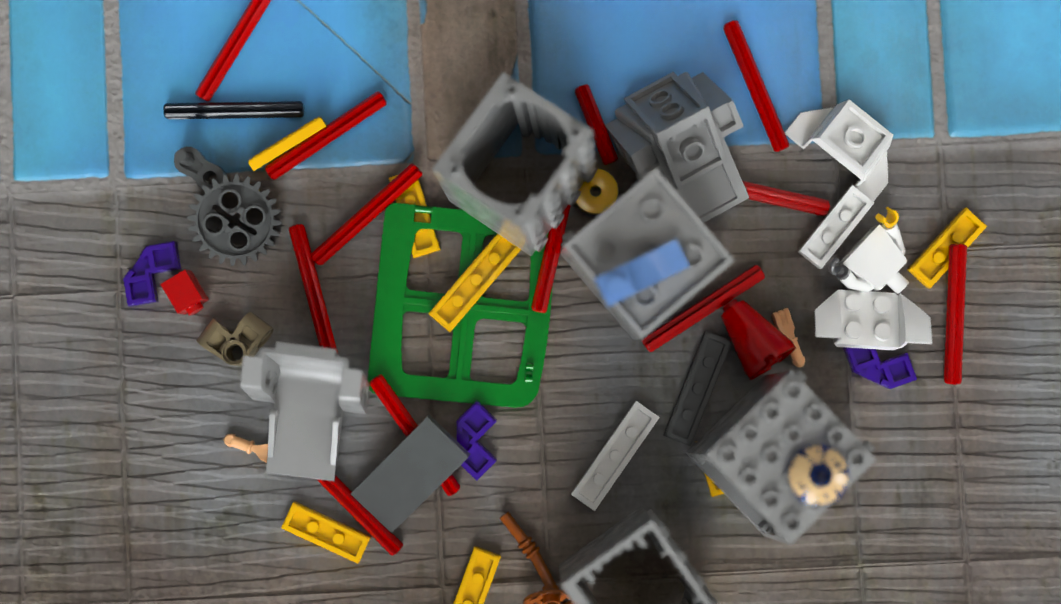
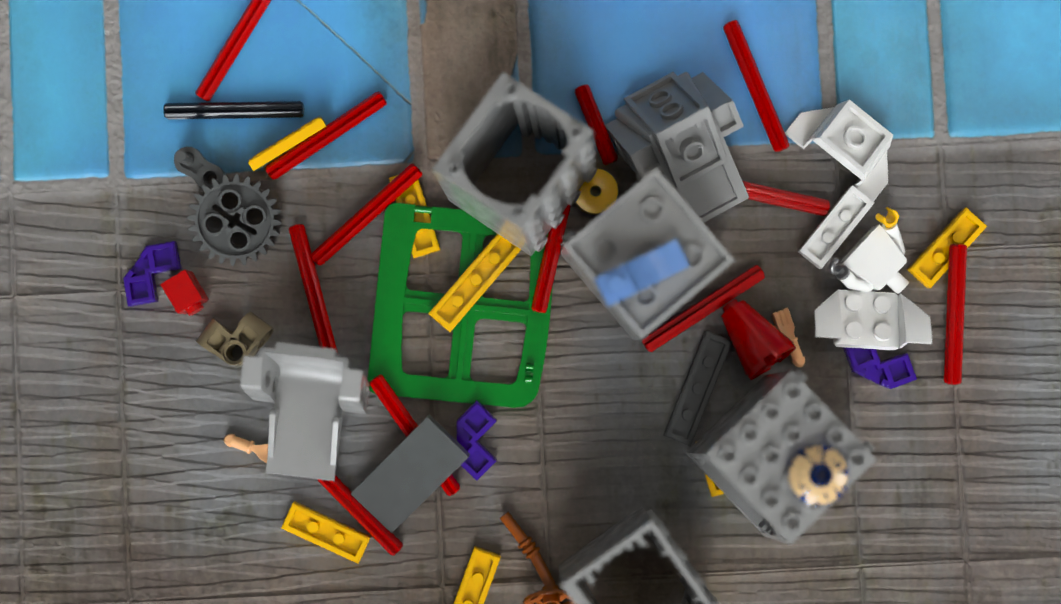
white plate [571,401,660,511] -> none

